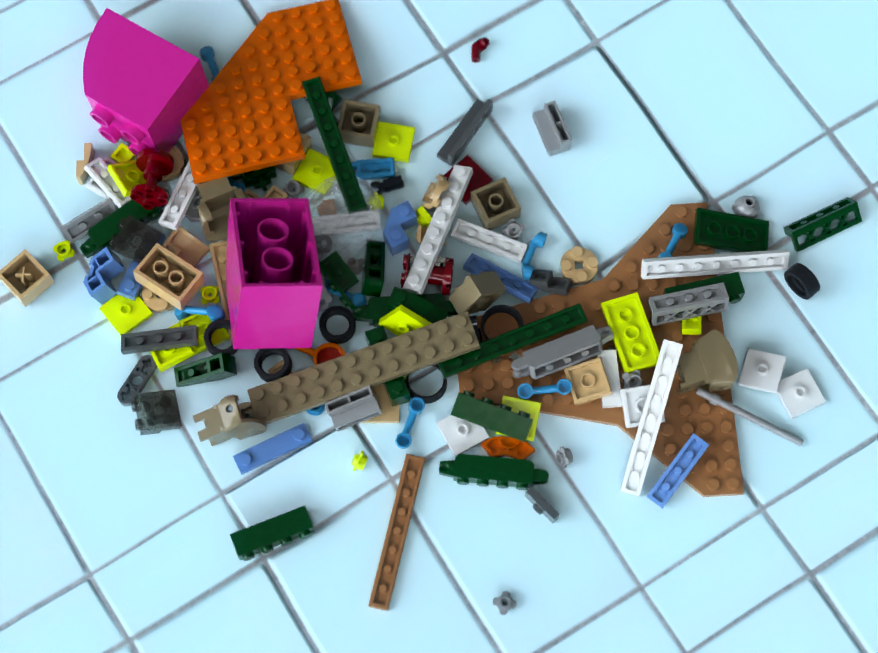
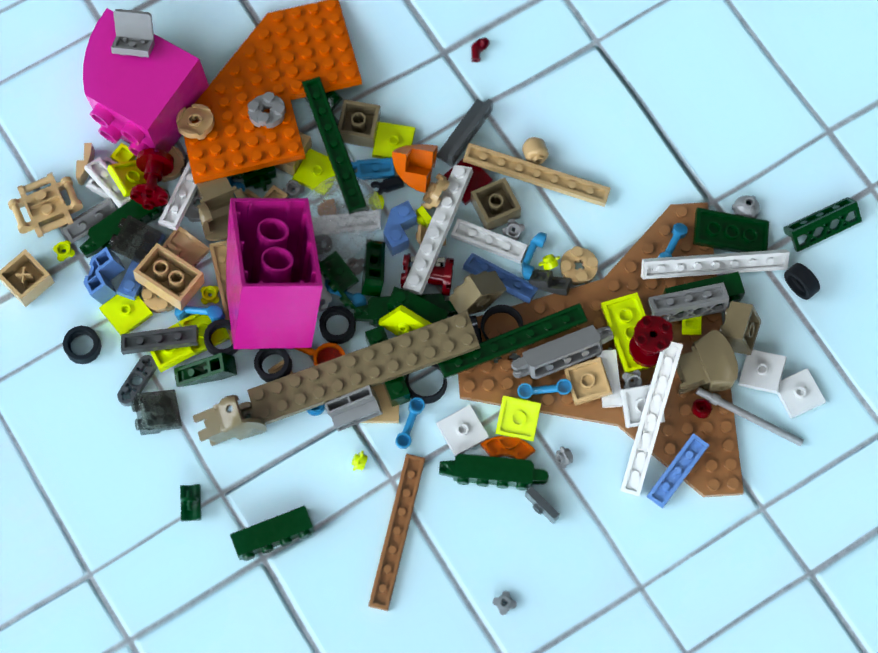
dark azure bar [199,46,219,81] -> none
medium blue plate [233,423,313,475] -> none
dark green brick [451,390,533,442] -> none
light grey piece [532,101,572,157] -> none
none -> tan brick [8,172,83,238]
none -> black tyre [63,325,102,364]
none -> light grey bracket [111,9,155,57]
none -> tan plate [176,104,215,140]
none -> dark green hips [180,484,202,522]
none -> light grey plate [248,92,286,128]
none -> orange brick [392,144,438,193]
none -> tan plate [463,143,611,207]
none -> tan head [522,137,549,165]
none -> neon yellow plate [538,254,560,270]
none -> dark red piece [629,315,673,367]
none -> dark red tile [691,399,712,418]
none -> dark tan brick [719,301,761,355]

